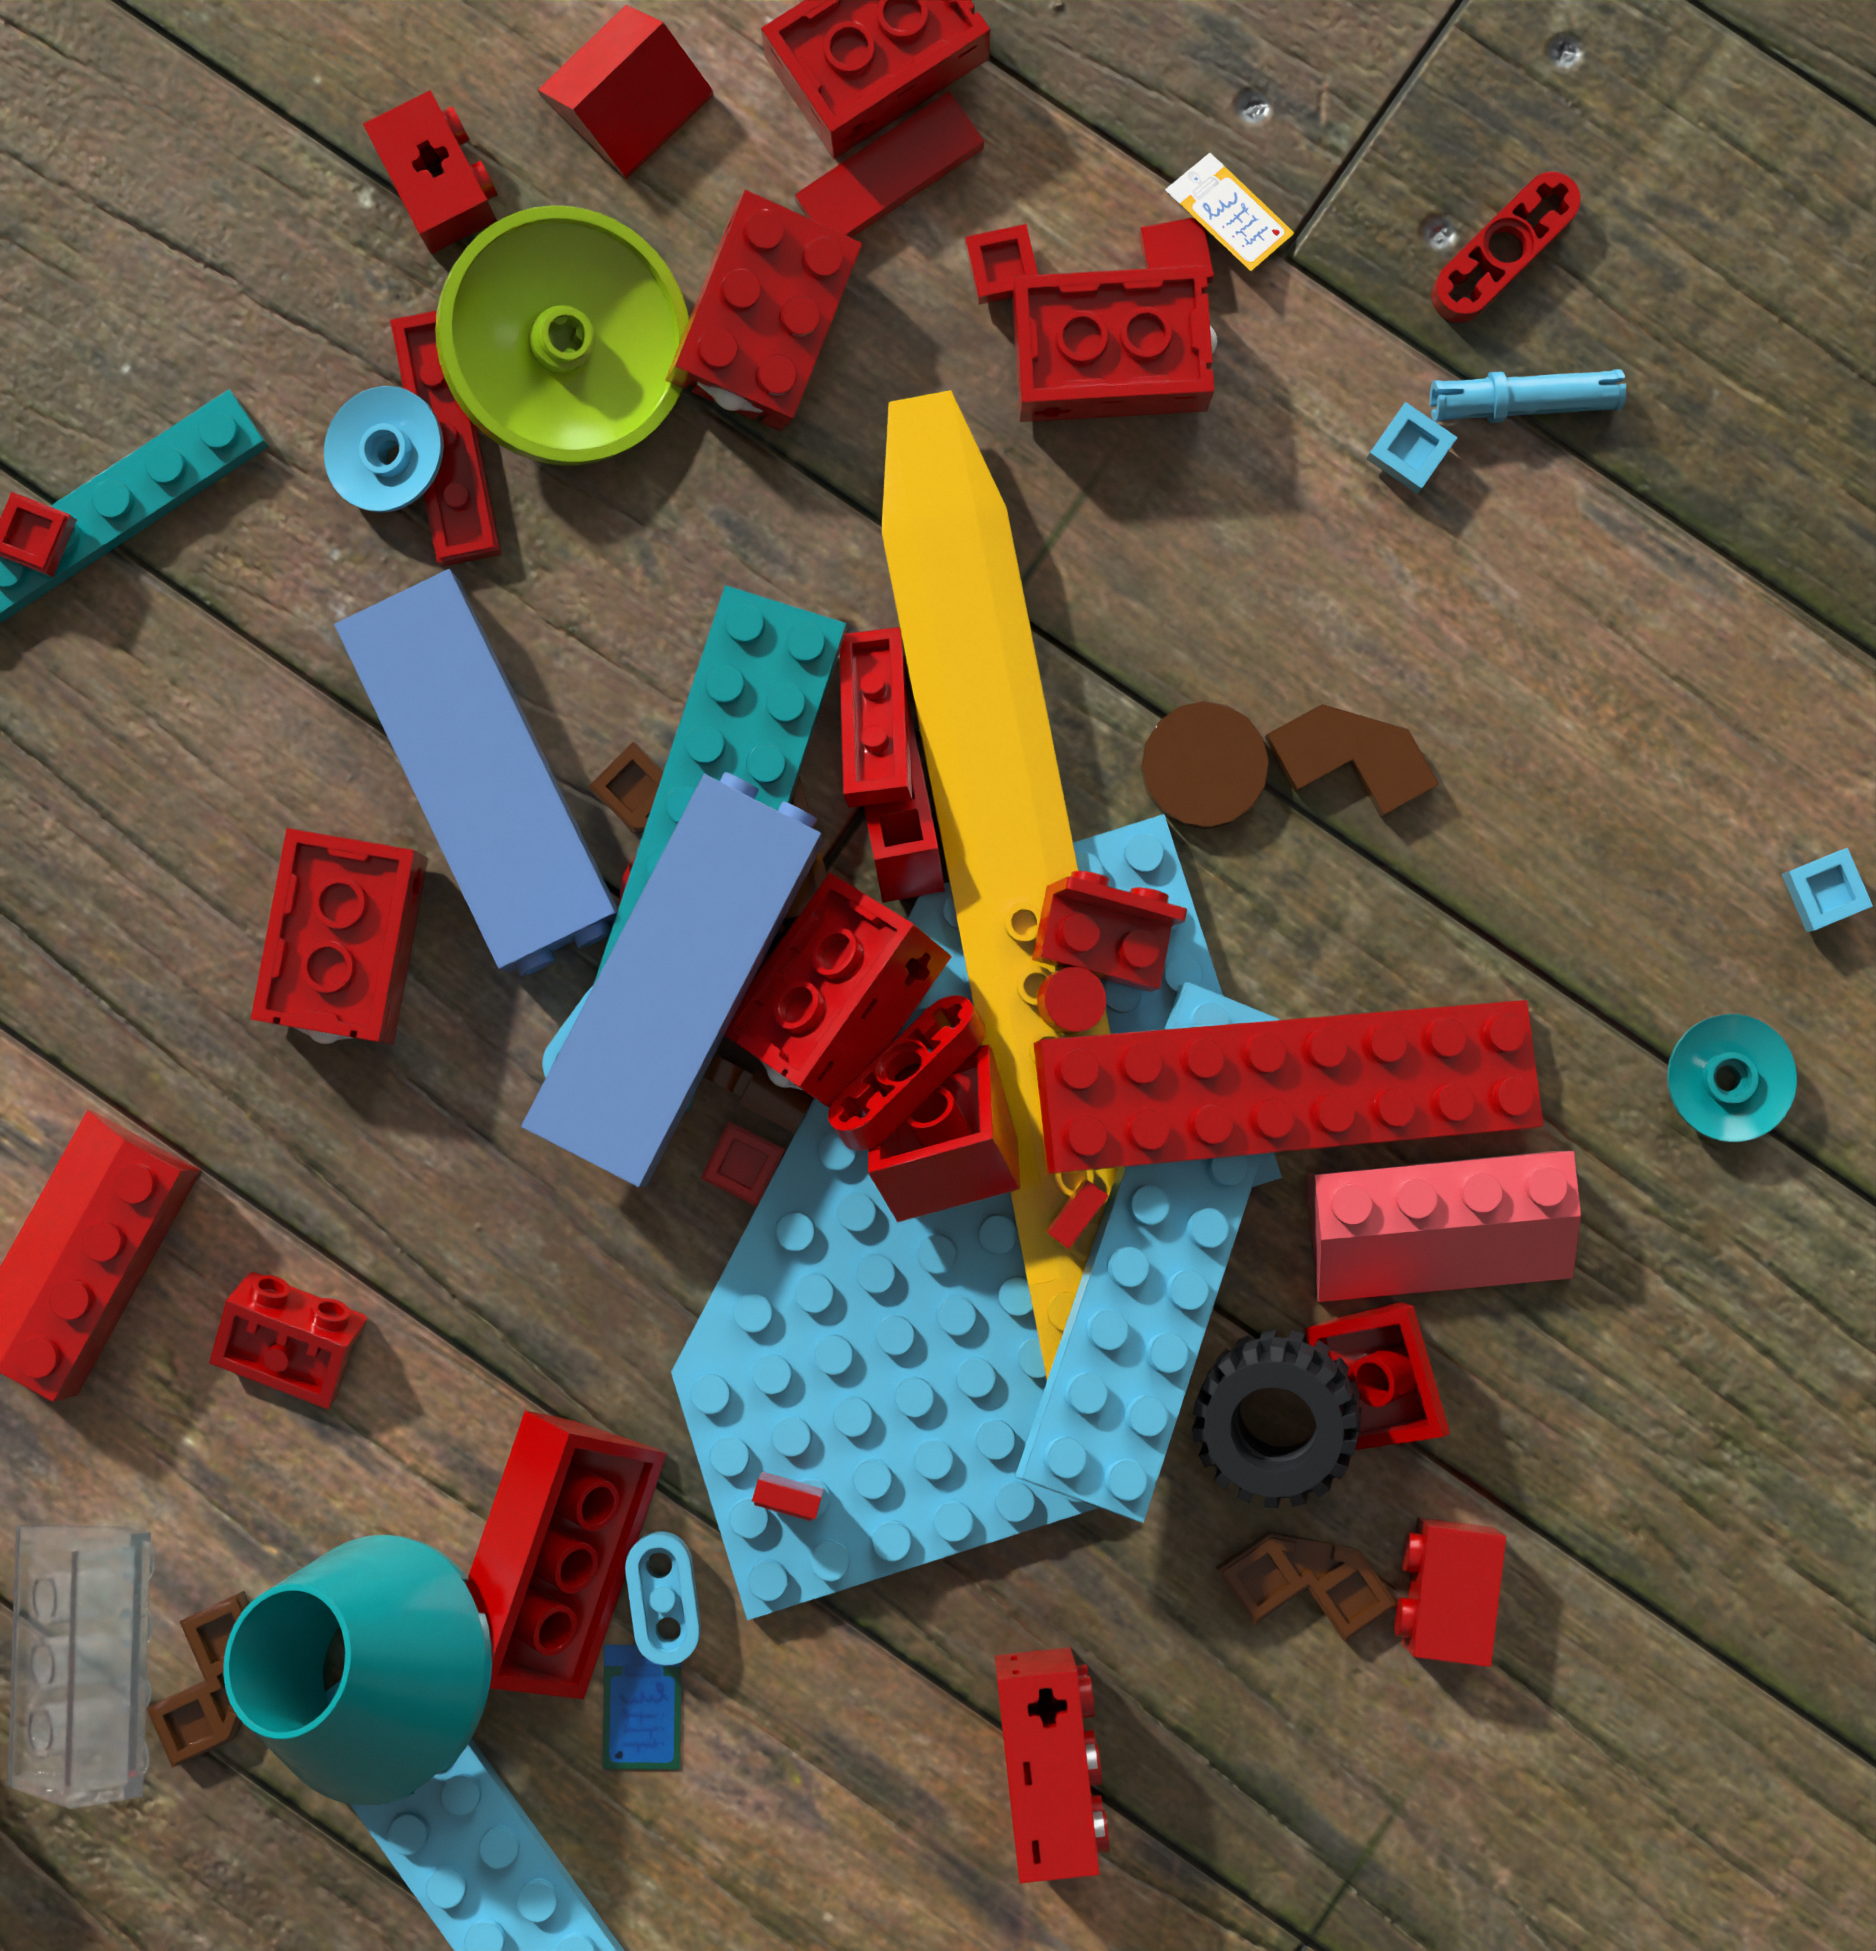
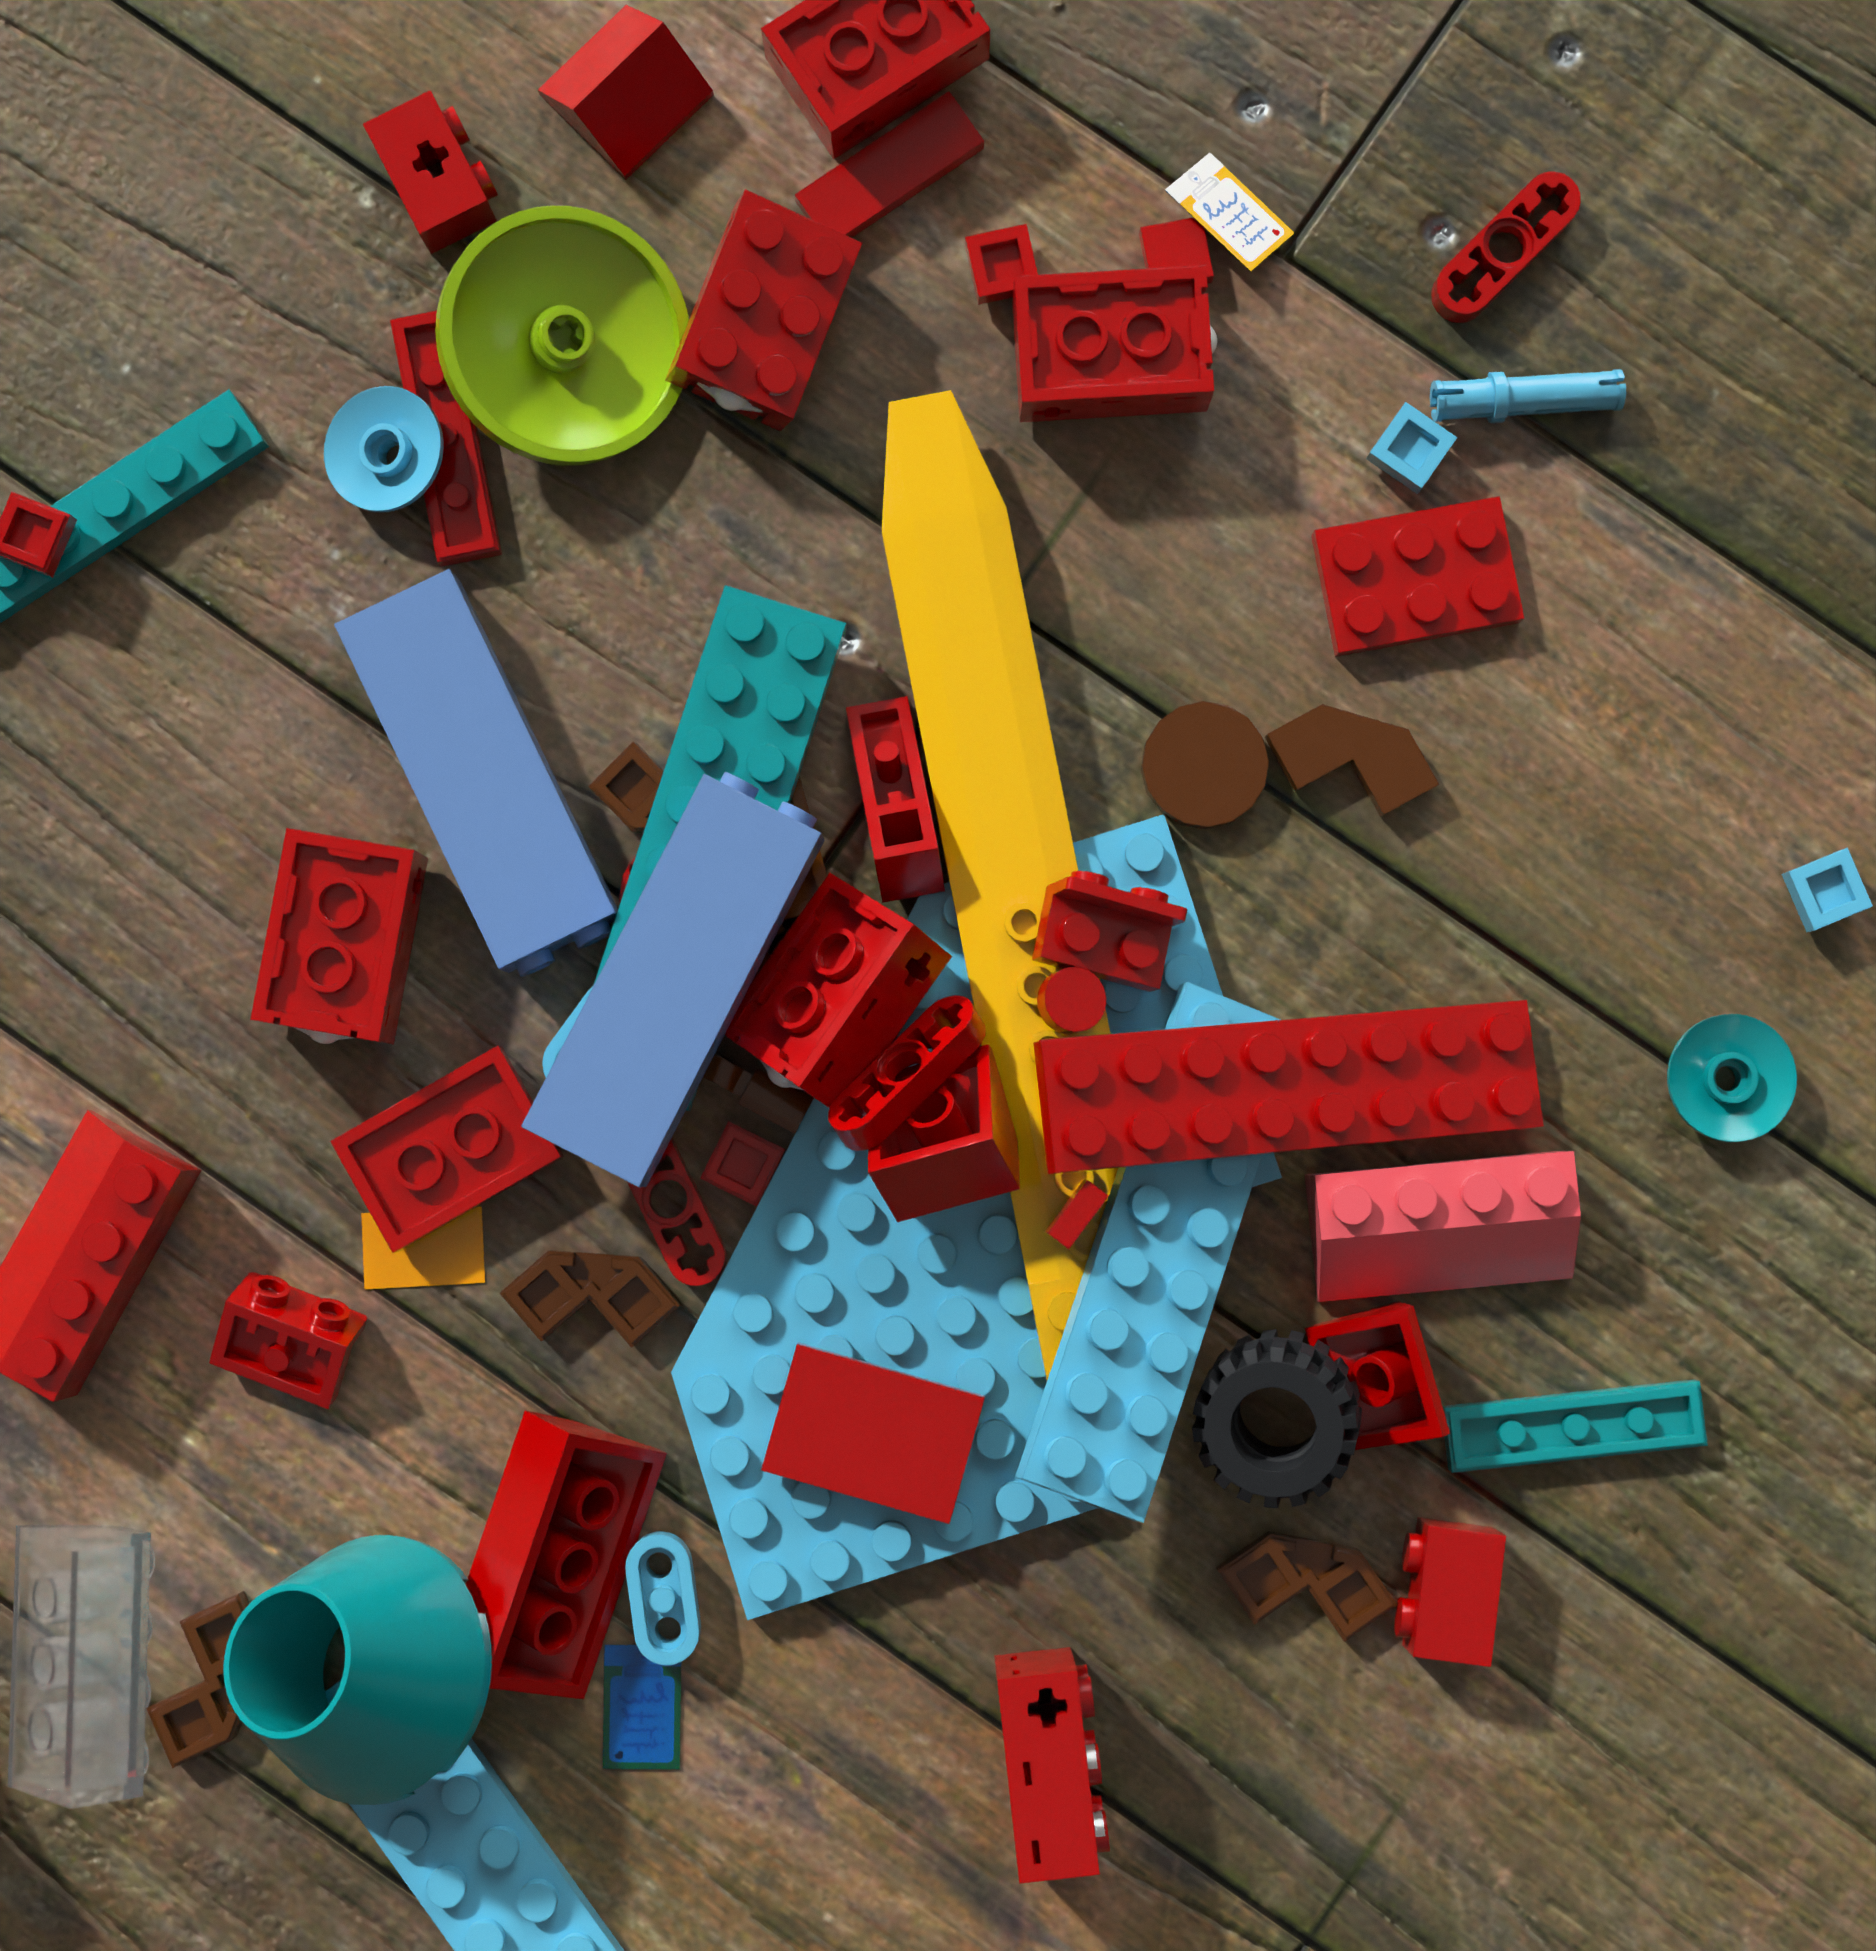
red tile [752,1472,824,1521] -> none
red plate [840,627,912,808] -> none
none -> red plate [330,1045,564,1253]
none -> light orange sticker [361,1207,485,1290]
none -> reddish brown tile [500,1250,682,1348]
none -> red beam [627,1138,727,1286]
none -> red tile [761,1343,985,1524]
none -> red plate [1311,496,1524,657]
none -> teal tile [1443,1379,1708,1473]

